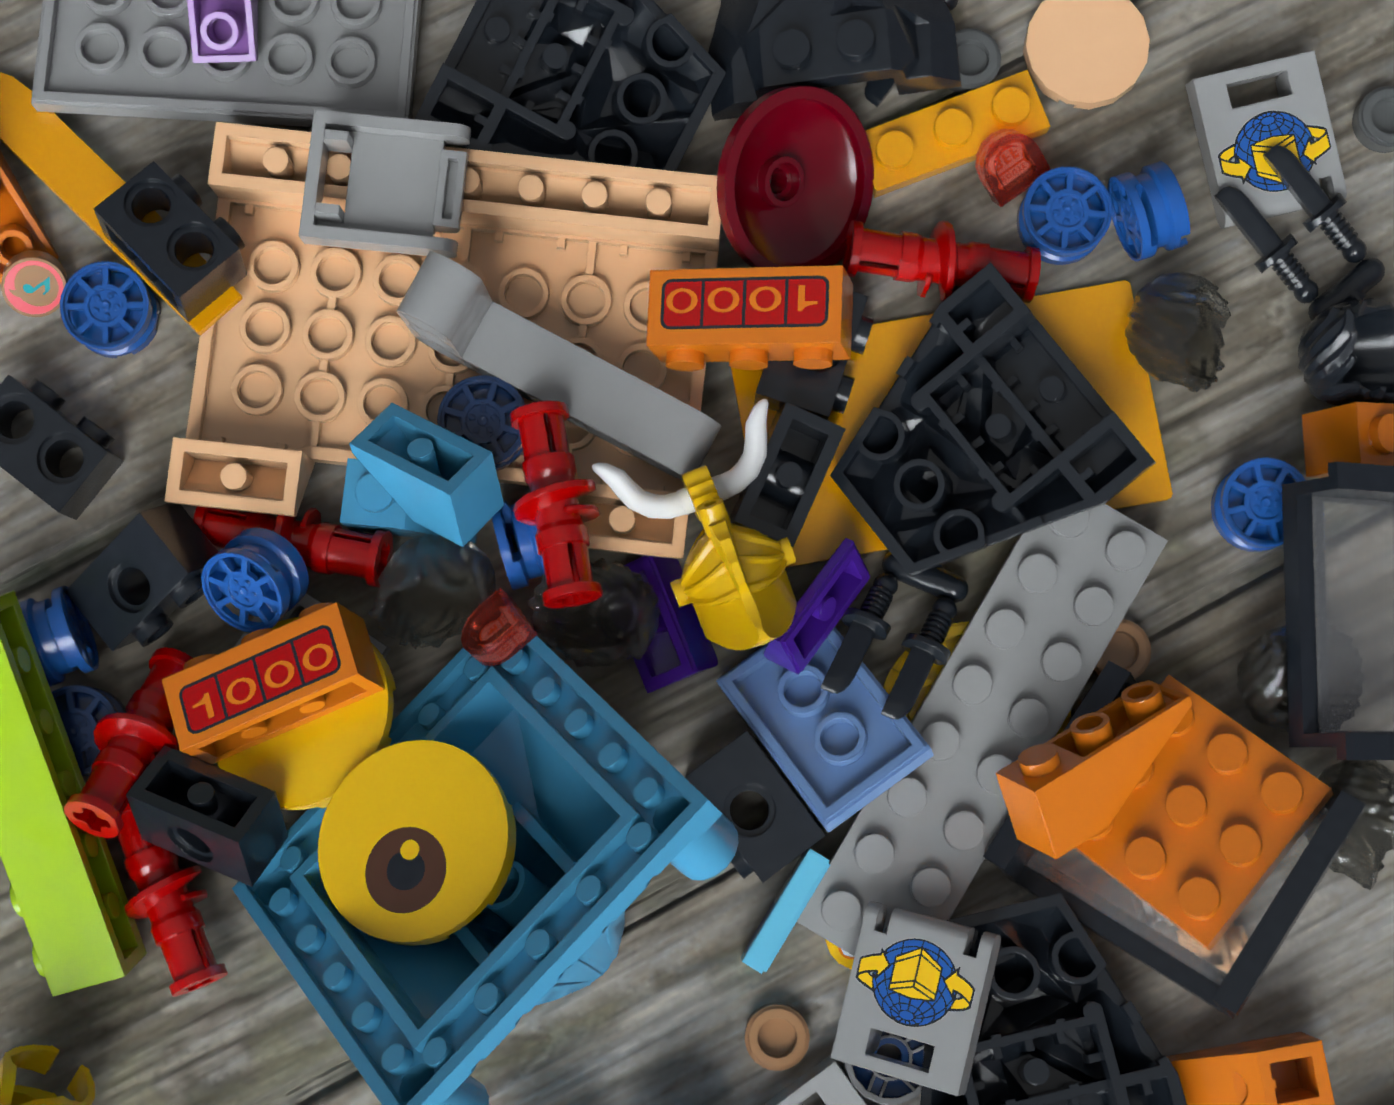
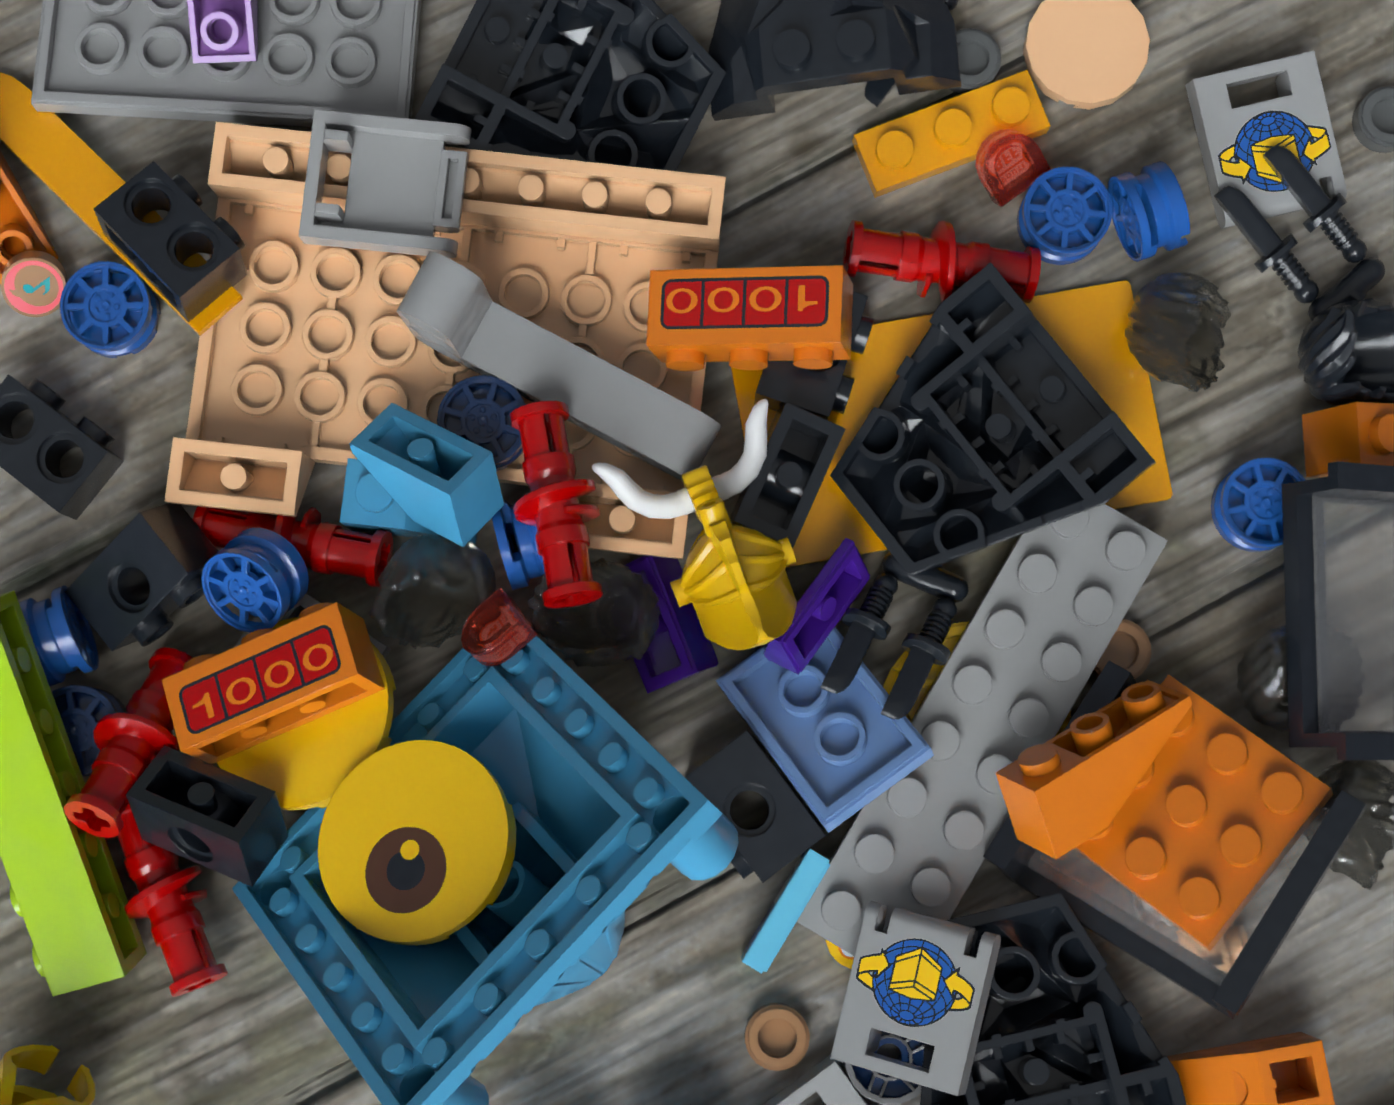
dark red dish [716,86,874,268] -> none

